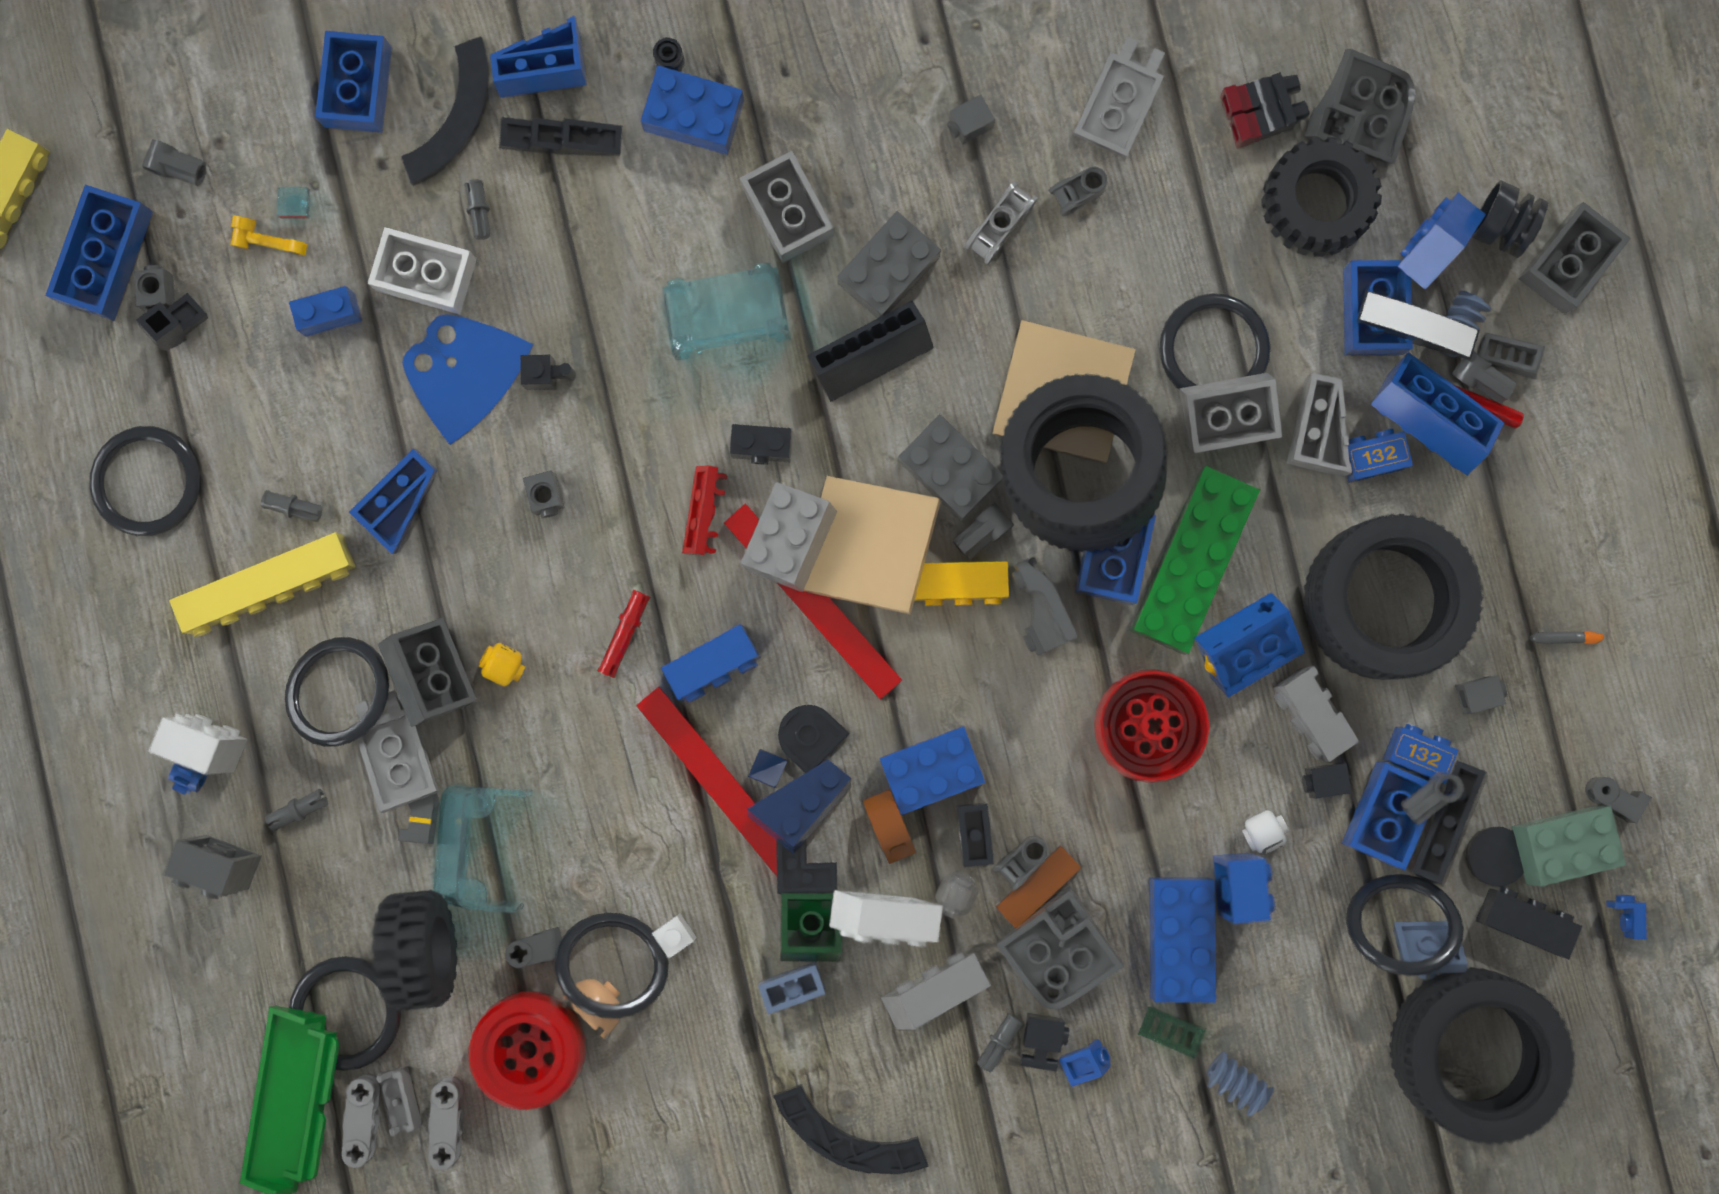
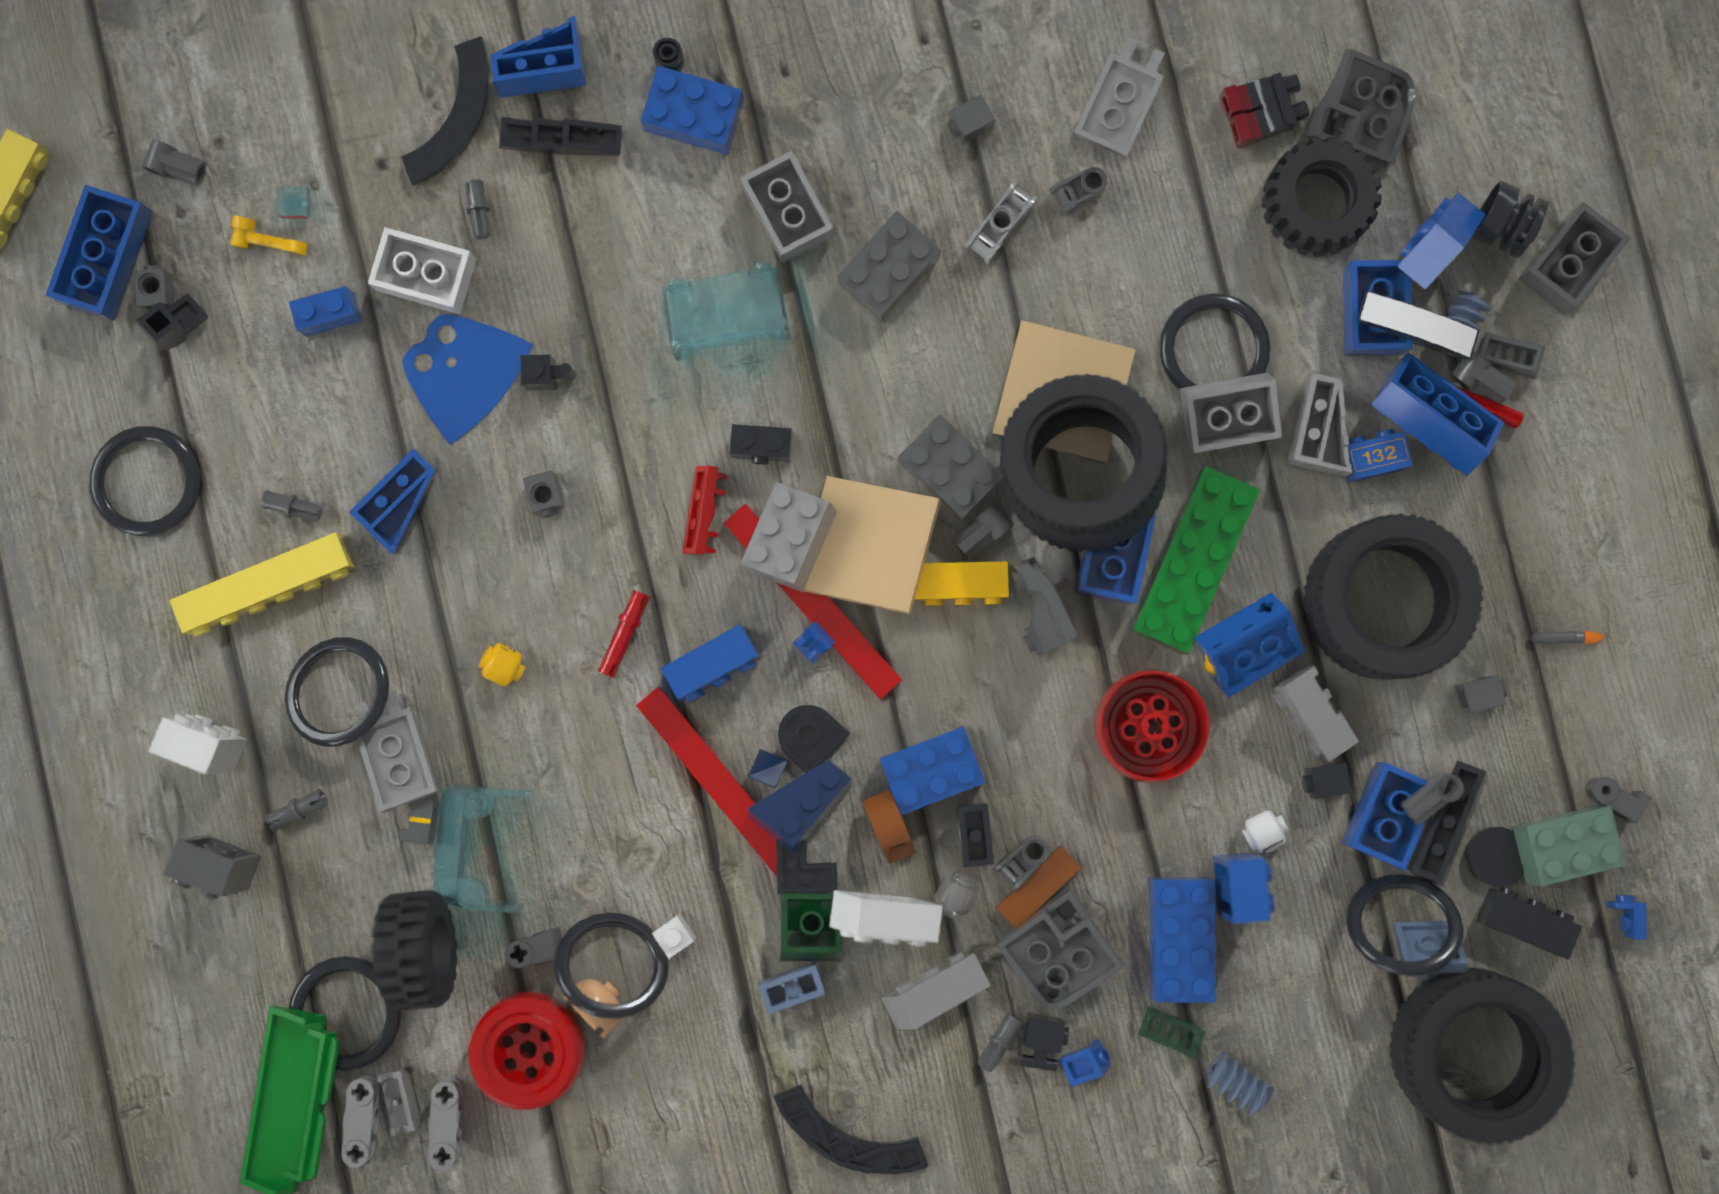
blue gear [169,763,208,795] -> none
blue brick [315,31,392,133] -> none
dark grey brick [378,618,477,727] -> none
black brick [807,301,934,402] -> none
blue brick [1382,724,1459,784] -> none
none -> blue tile [793,621,836,664]

